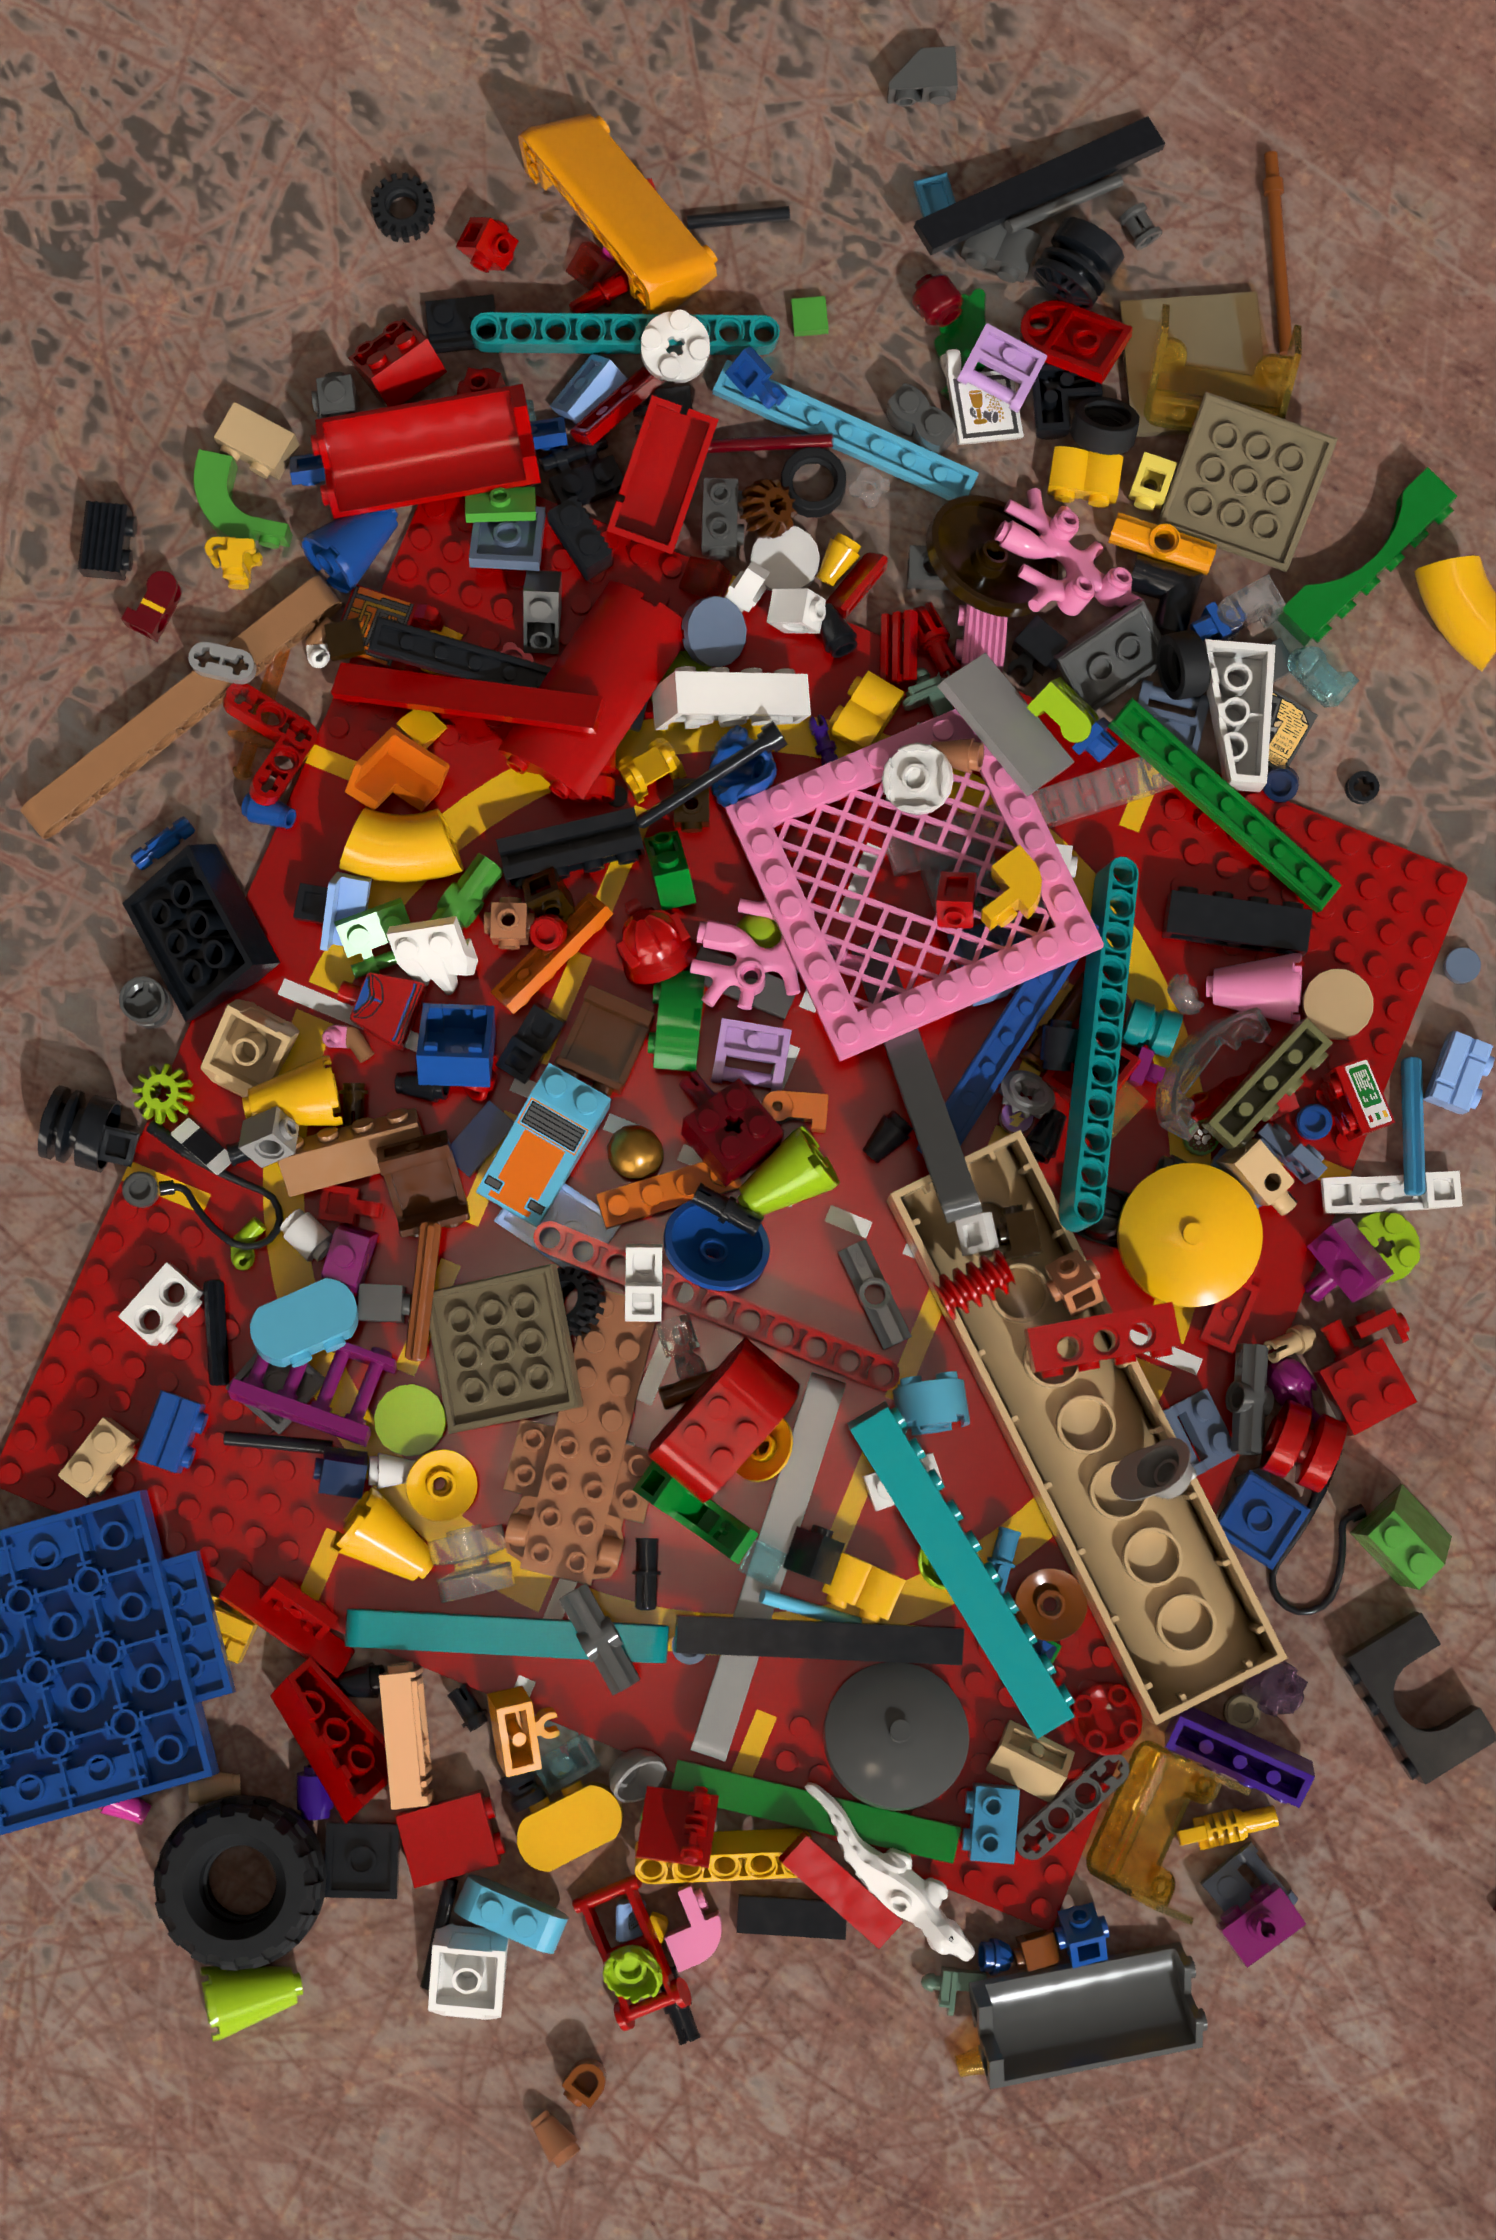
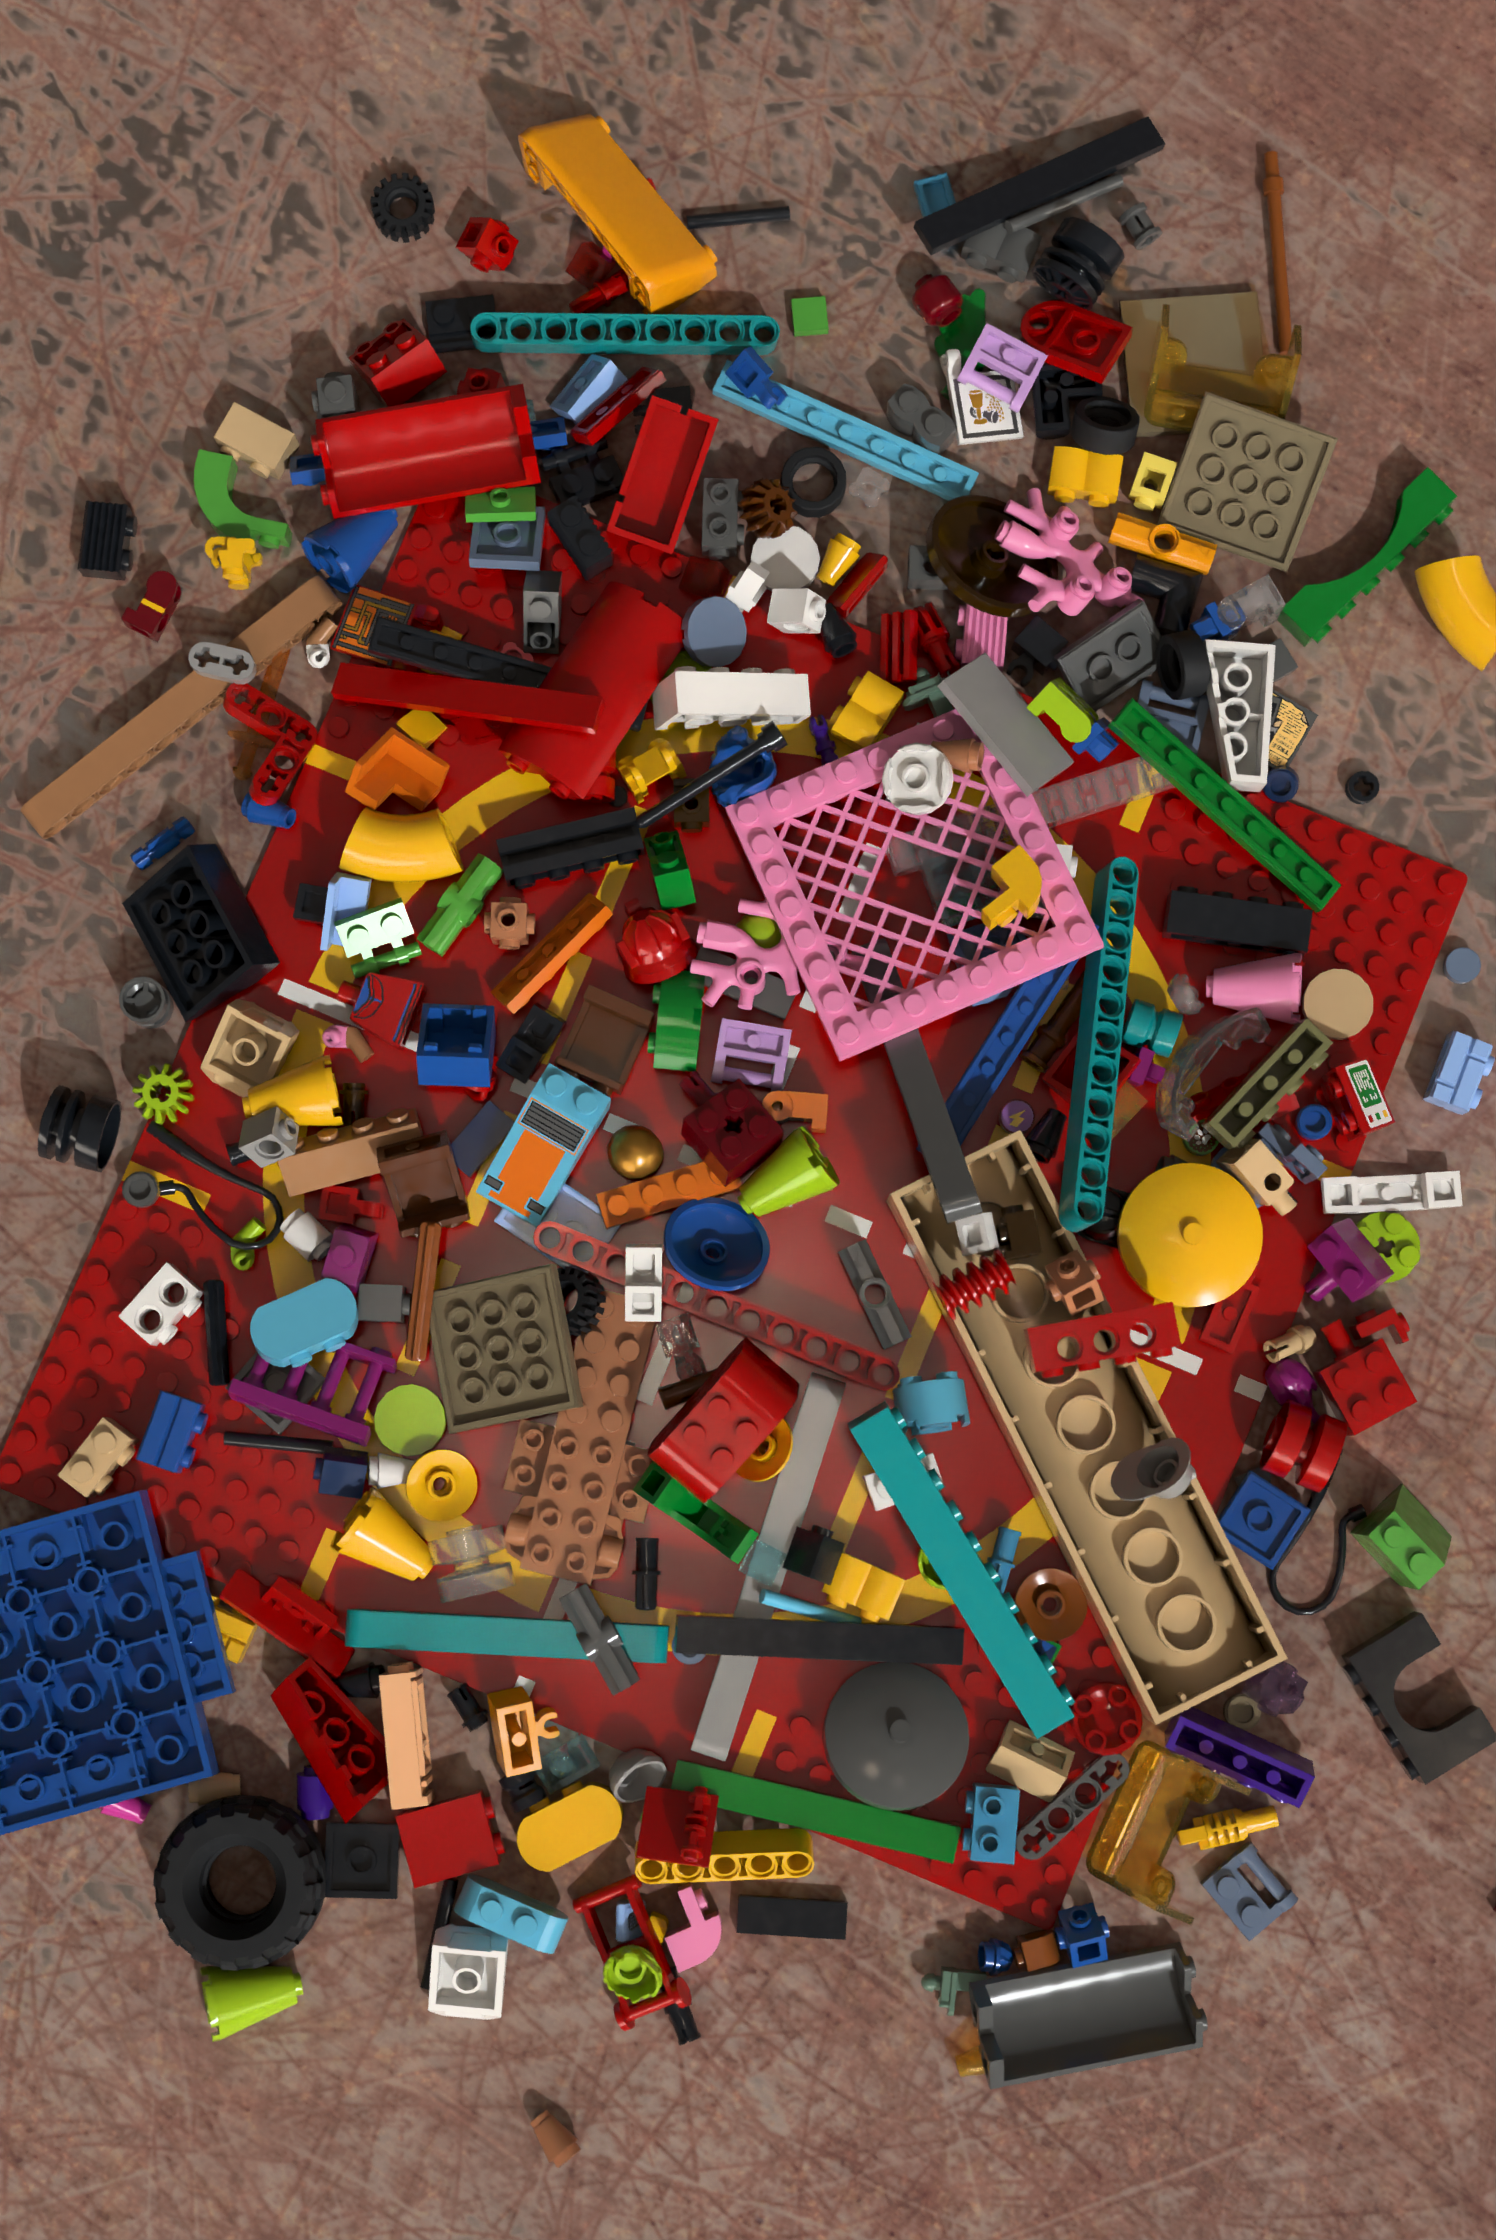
black slope [98,1120,140,1167] -> none
sticker [171,1118,231,1175] -> none
dark brown tile [324,618,366,661] -> none
white plate [386,916,478,996] -> none
black cone [395,1070,450,1103] -> none
dark brown brick [521,866,575,922] -> none
red tile [529,914,568,951] -> none
dark orange plate [561,2058,606,2109] -> none
white plate [641,310,710,383] -> none
black pin [690,1183,764,1237] -> none
dark red bar [707,433,834,453] -> none
red tile [778,1831,904,1949] -> none
white animal [805,1783,975,1961] -> none
black cone [862,1110,913,1163] -> none
dark grey slope [887,46,958,107] -> none
red bracket [936,871,977,929] -> none
light grey gear [998,1070,1055,1119] -> none
black brick [1039,1019,1079,1072] -> none
sand blue plate [1163,1388,1237,1476] -> none
magenta brick [1216,1883,1306,1968] -> none
dark grey piece [1225,1343,1274,1456] -> none
clear light blue leg [1287,646,1359,708] -> none
dark azure axle [1401,1057,1426,1196] -> none

